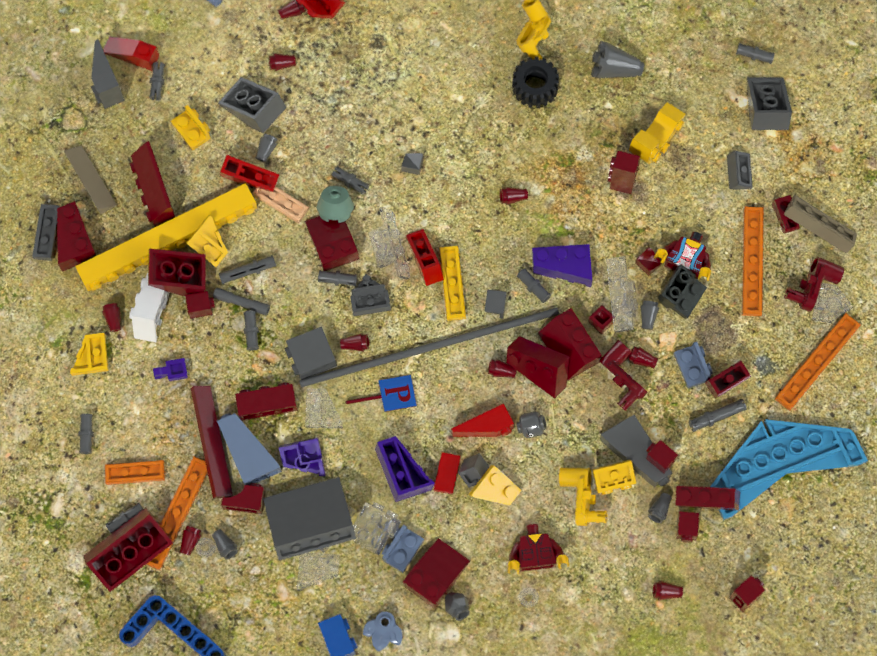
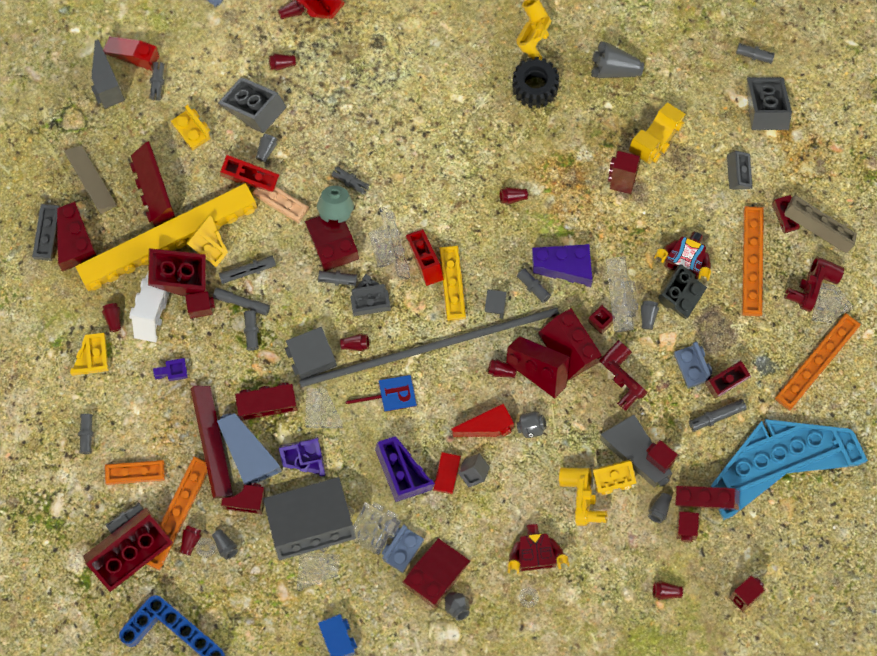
sand blue plate [363,611,402,651] -> none
dark grey slope [401,153,424,175] -> none
yellow wing [468,465,522,505] -> none
dark red cone [628,346,658,369] -> none
dark red slope [635,247,662,276] -> none

